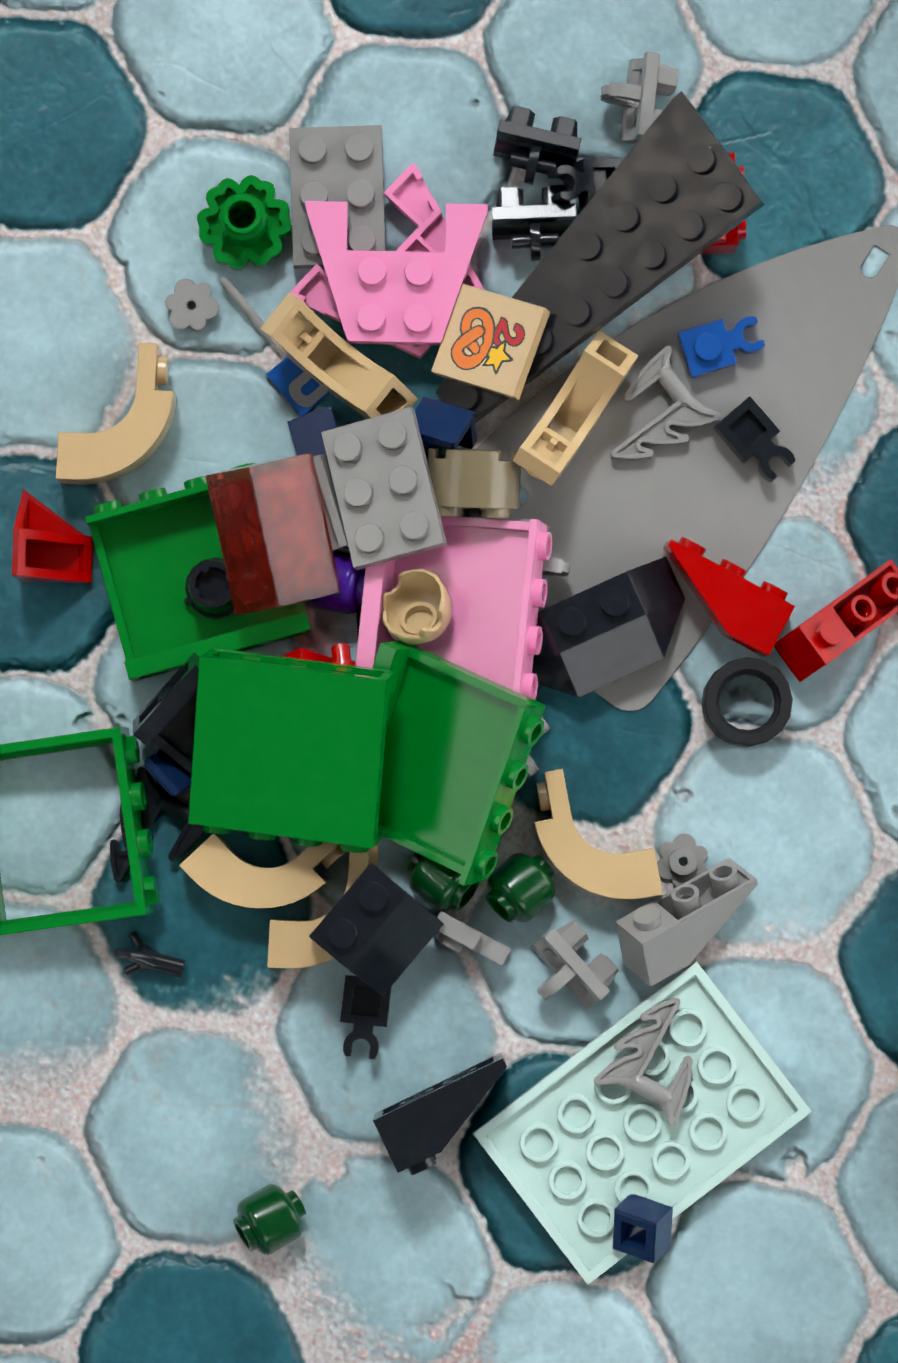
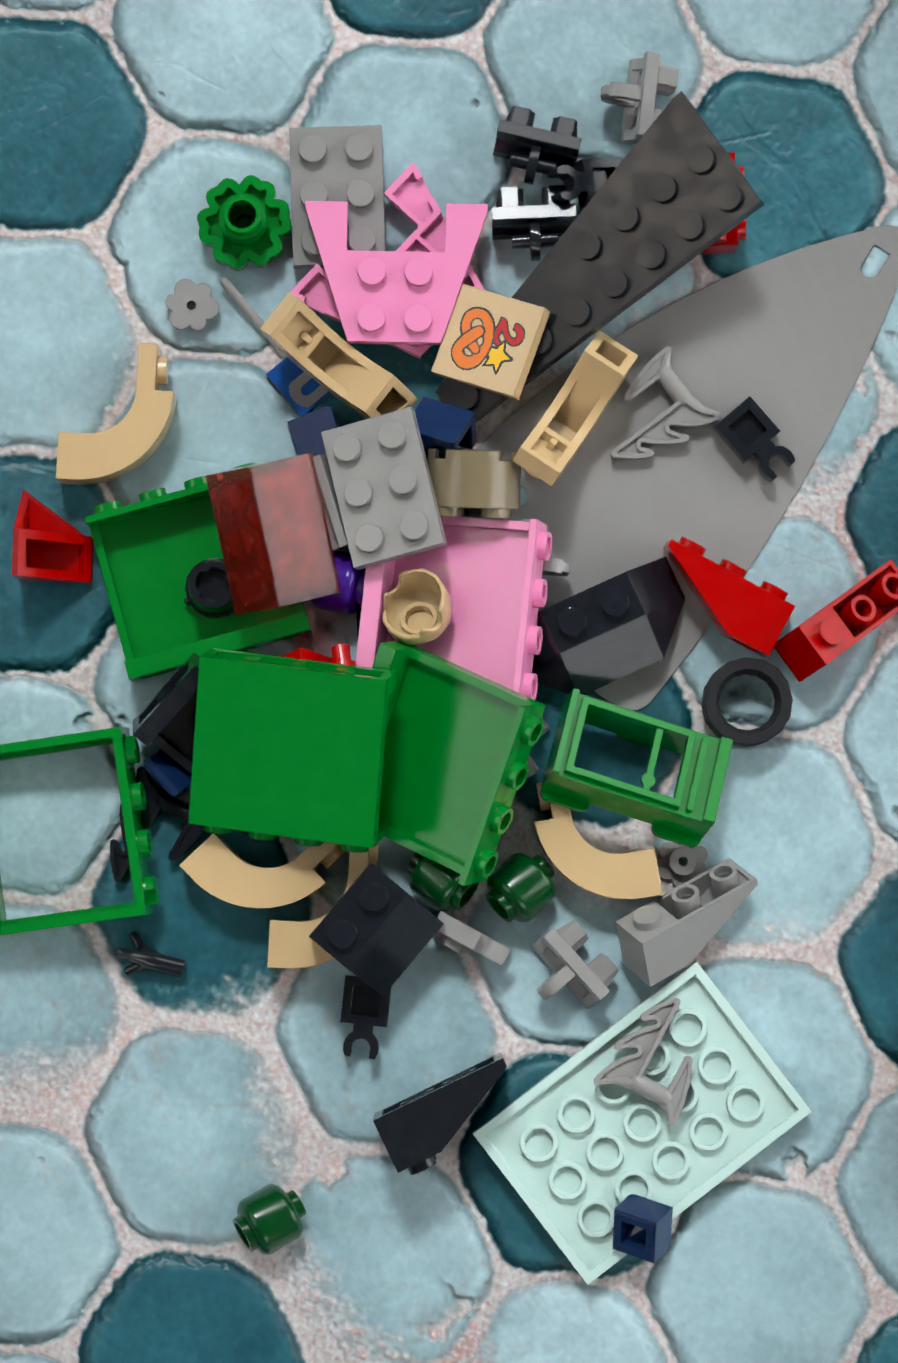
blue plate [677,316,765,379] -> none
none -> green piece [540,688,733,848]

